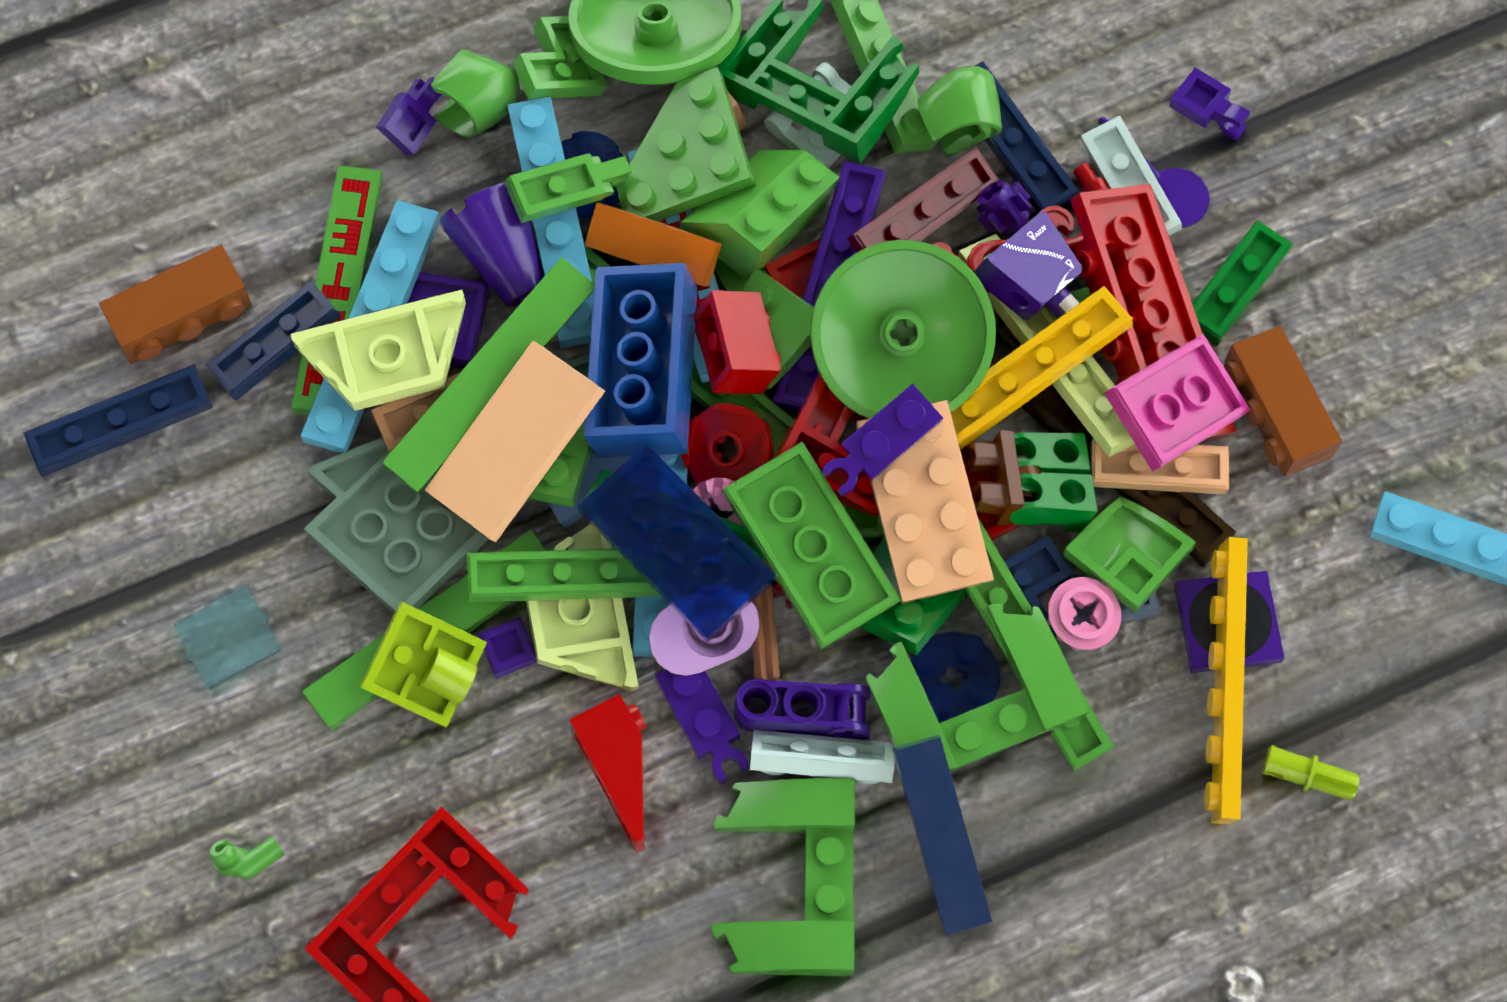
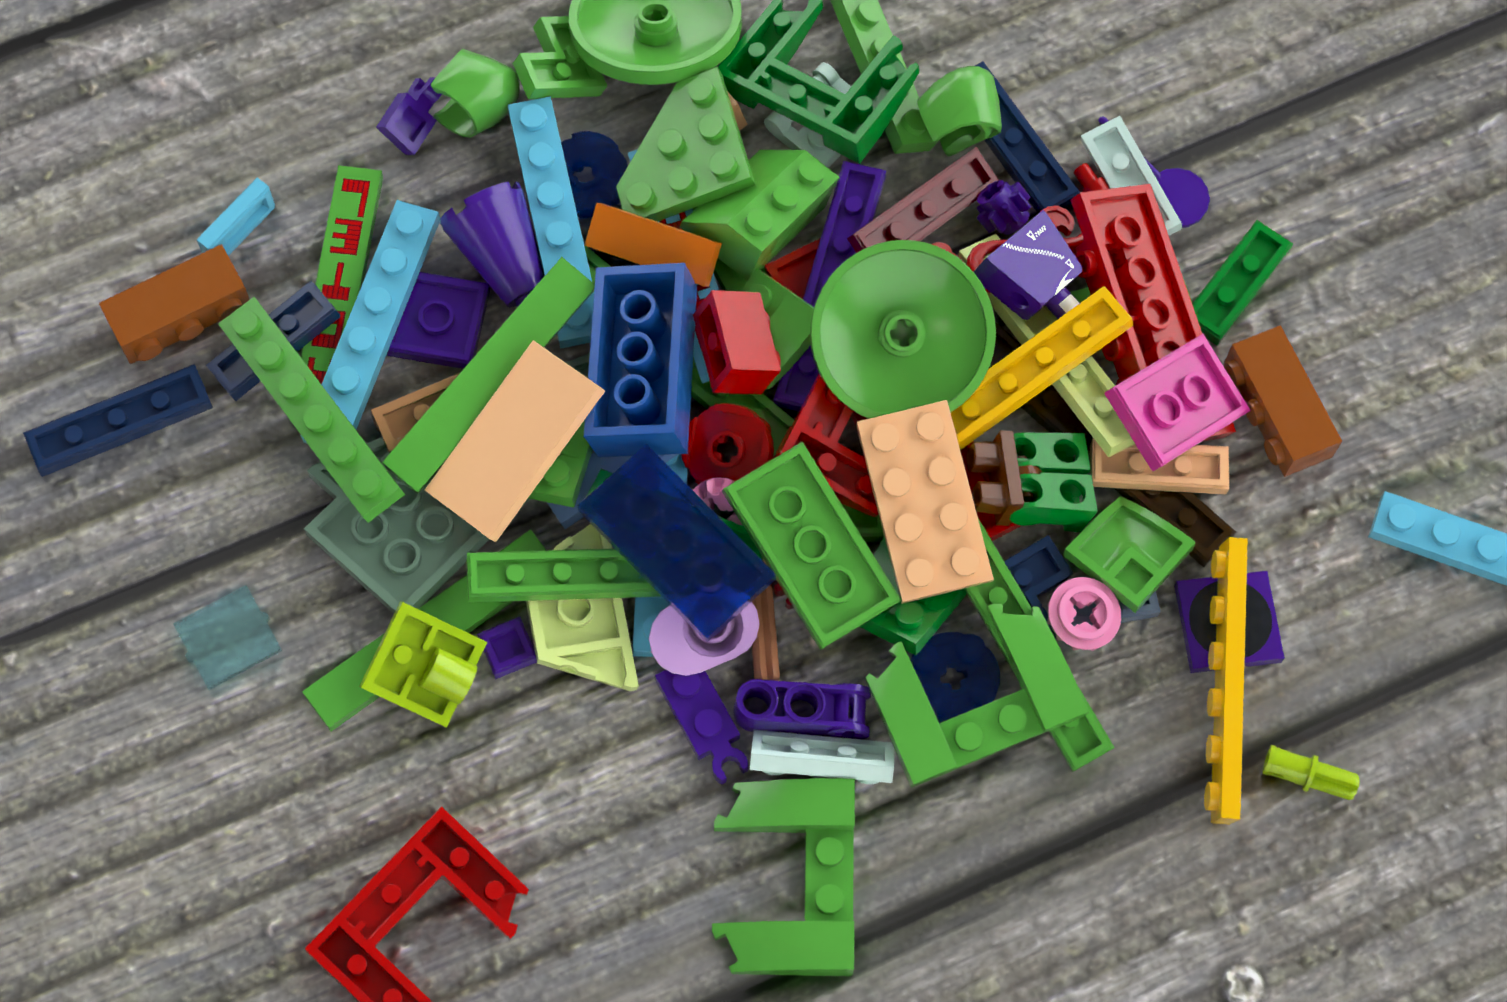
bright green arm [209,835,285,879] -> none
yellowish green wing [291,290,466,411] -> none
bright green hinge [505,153,632,223] -> none
red slope [569,694,647,854] -> none
dark purple plate [822,383,944,496] -> none
dark blue tile [892,735,992,936] -> none
dark purple plate [1169,67,1250,141] -> none
none -> medium azure tile [197,177,275,256]
none -> bright green plate [218,297,405,523]

